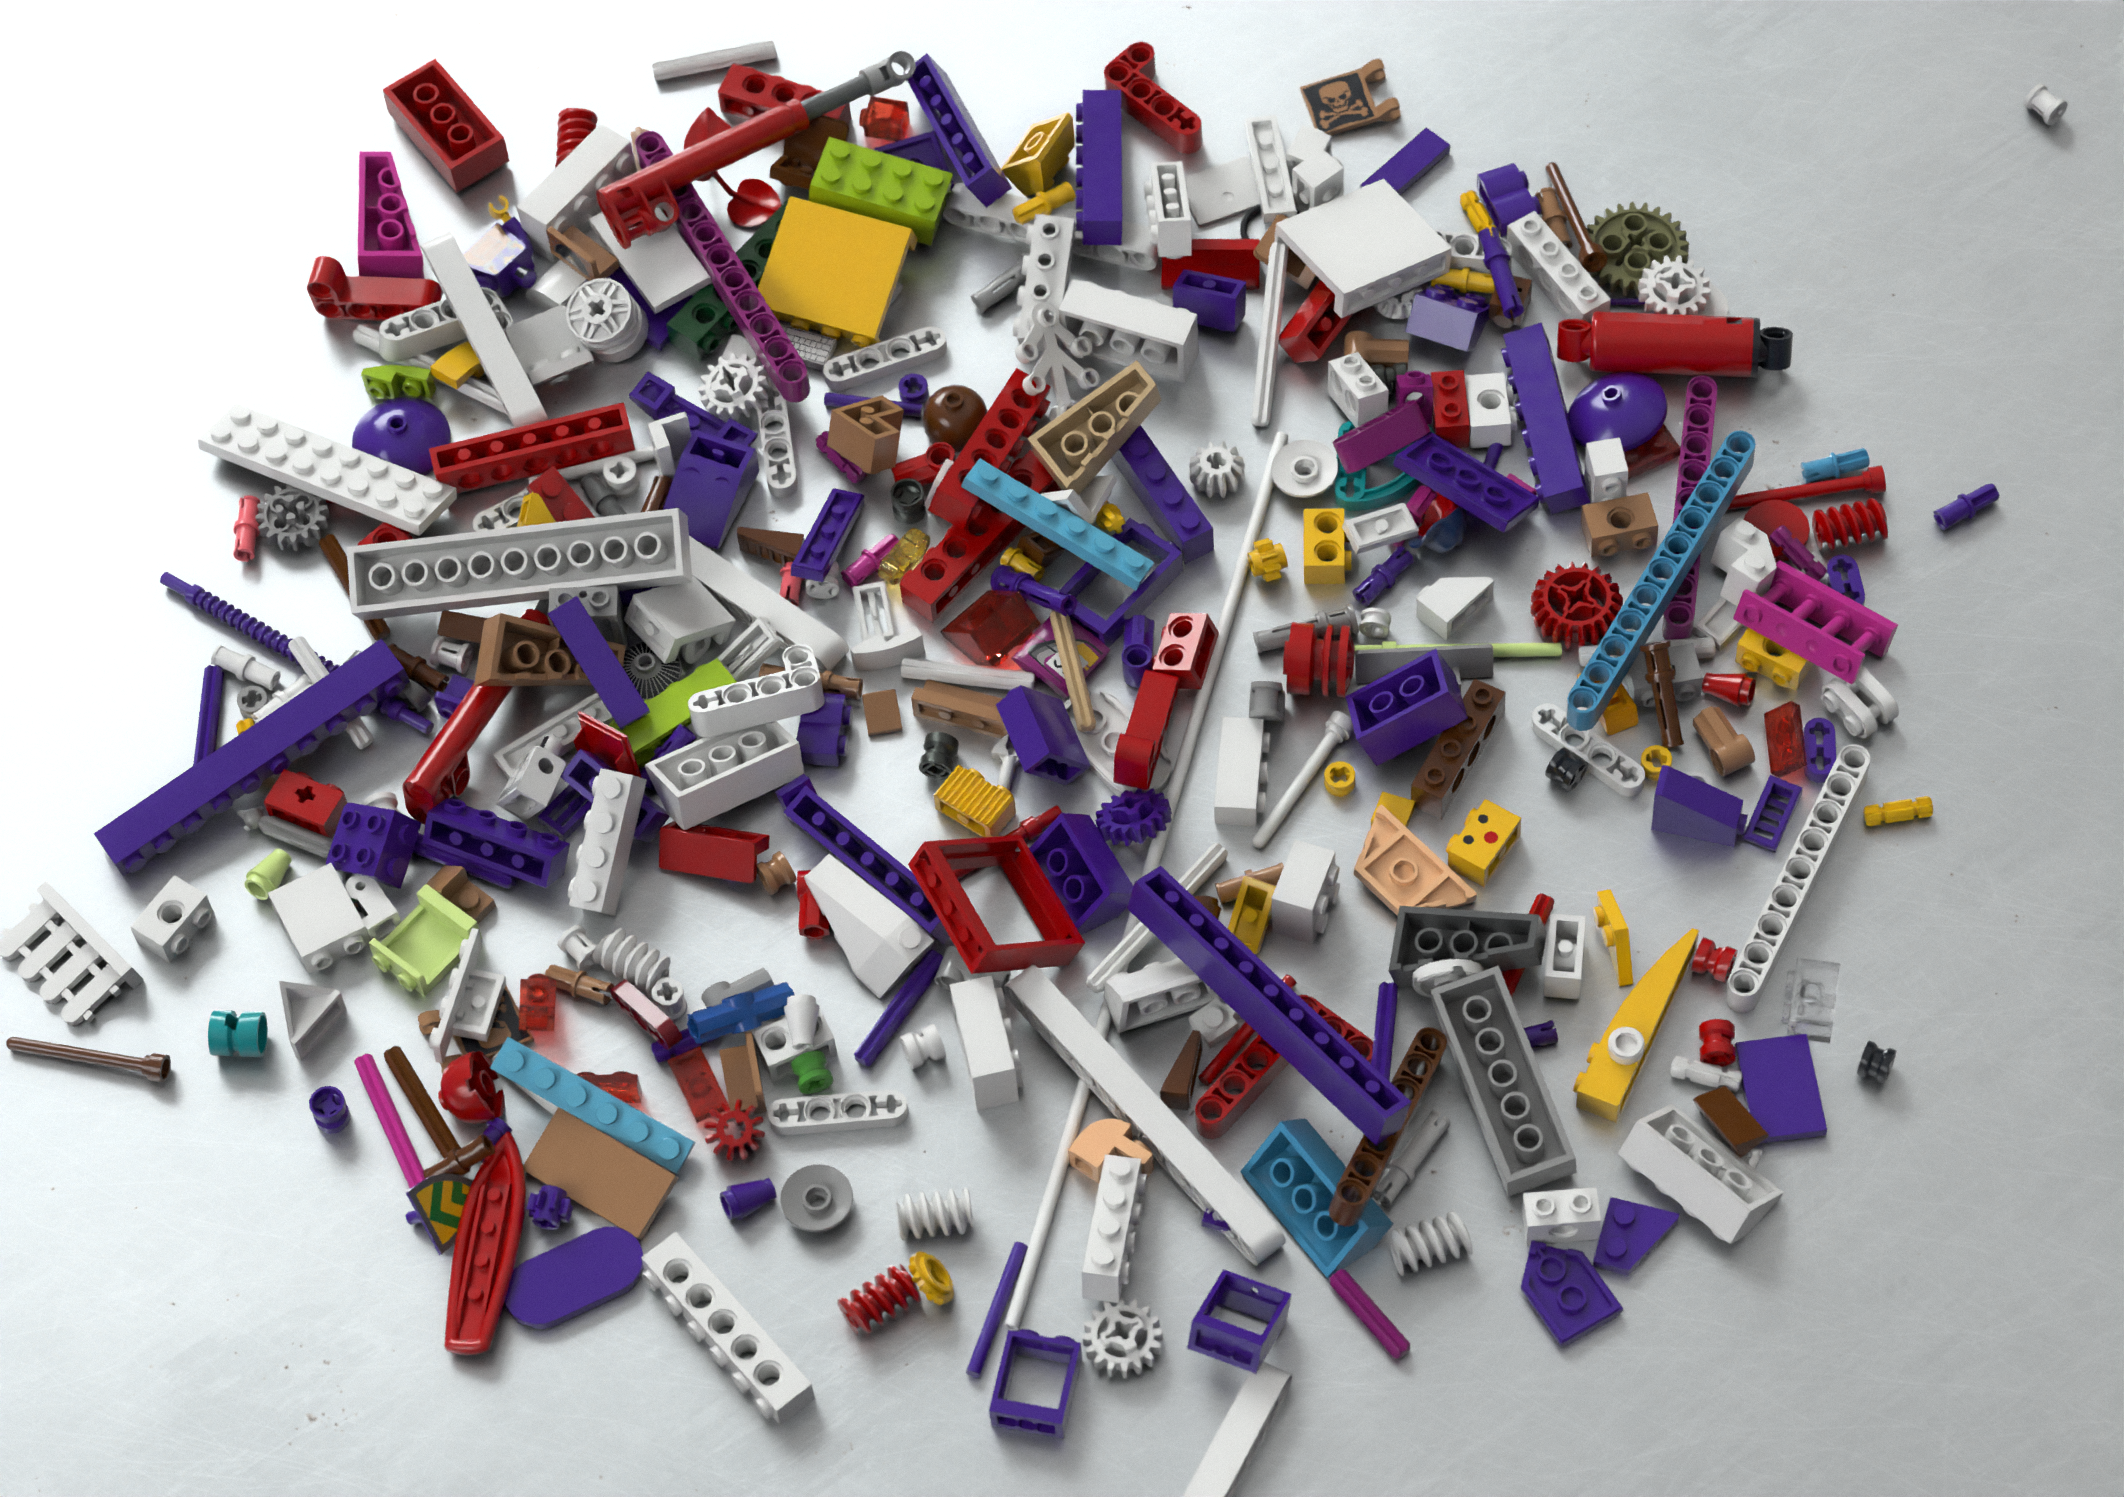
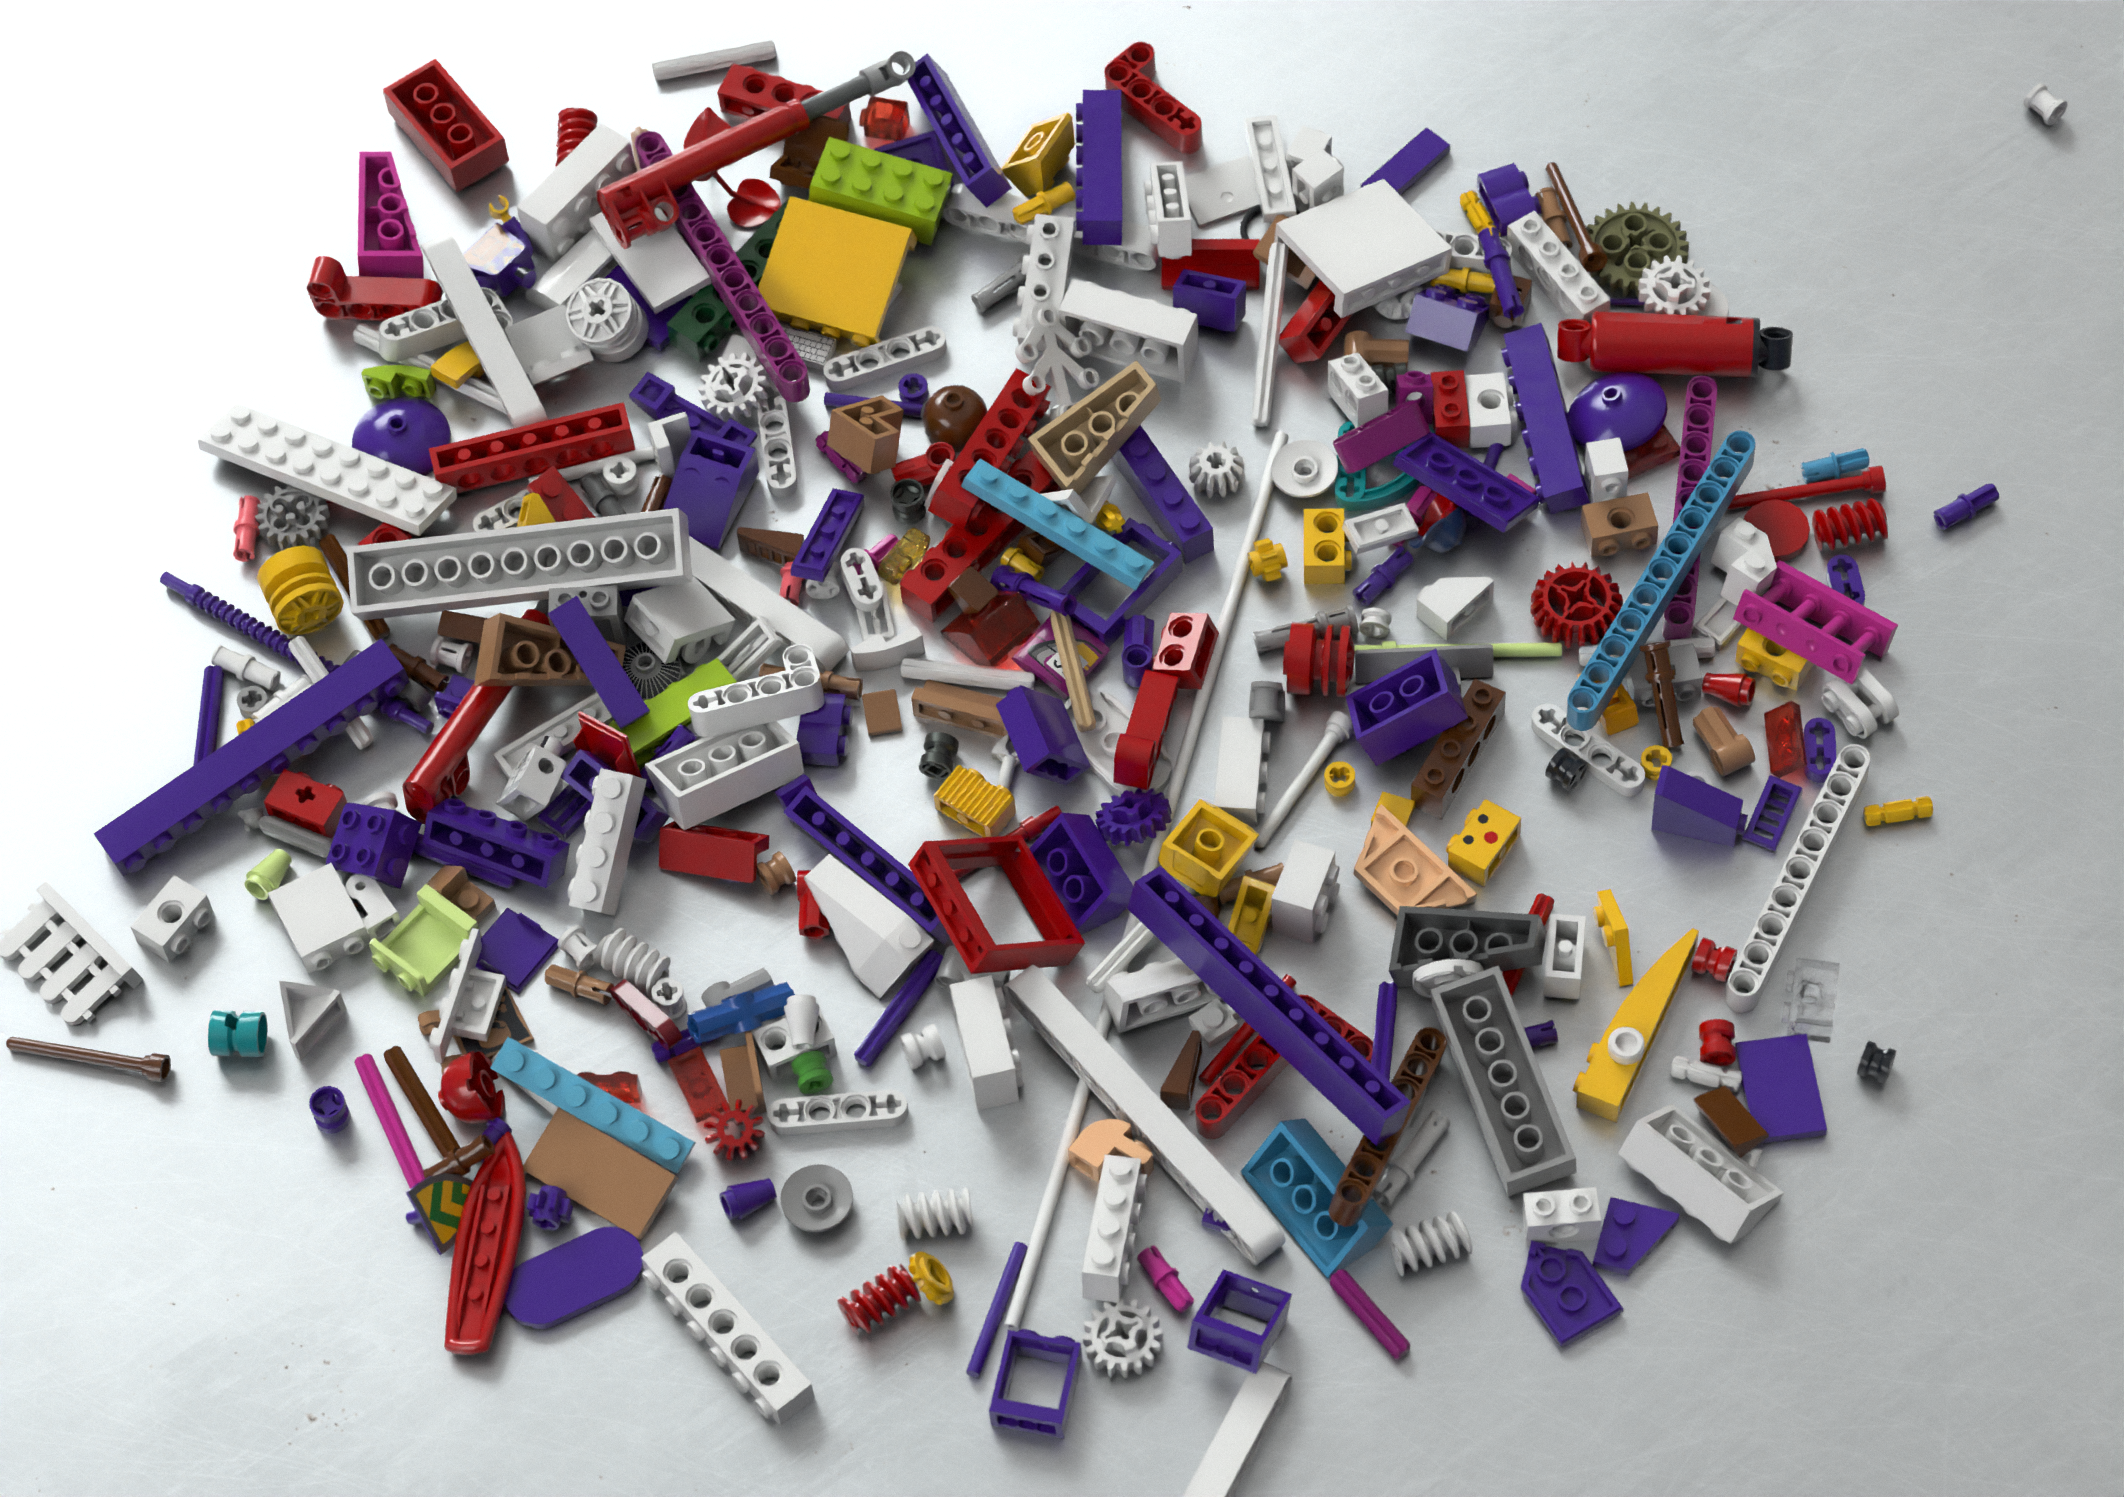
clear red brick [519,973,556,1031] -> none
medium nougat panel [546,225,619,281] -> none
flag [1300,59,1401,136] -> none
magenta axle [1769,525,1827,581] -> none
none -> yellow wheel [257,545,344,635]
none -> dark purple piece [475,907,559,994]
none -> white beam [840,548,883,611]
none -> reddish brown slope [947,566,999,614]
none -> dark pink axle [1137,1245,1194,1312]
none -> yellow slope [1158,799,1260,897]

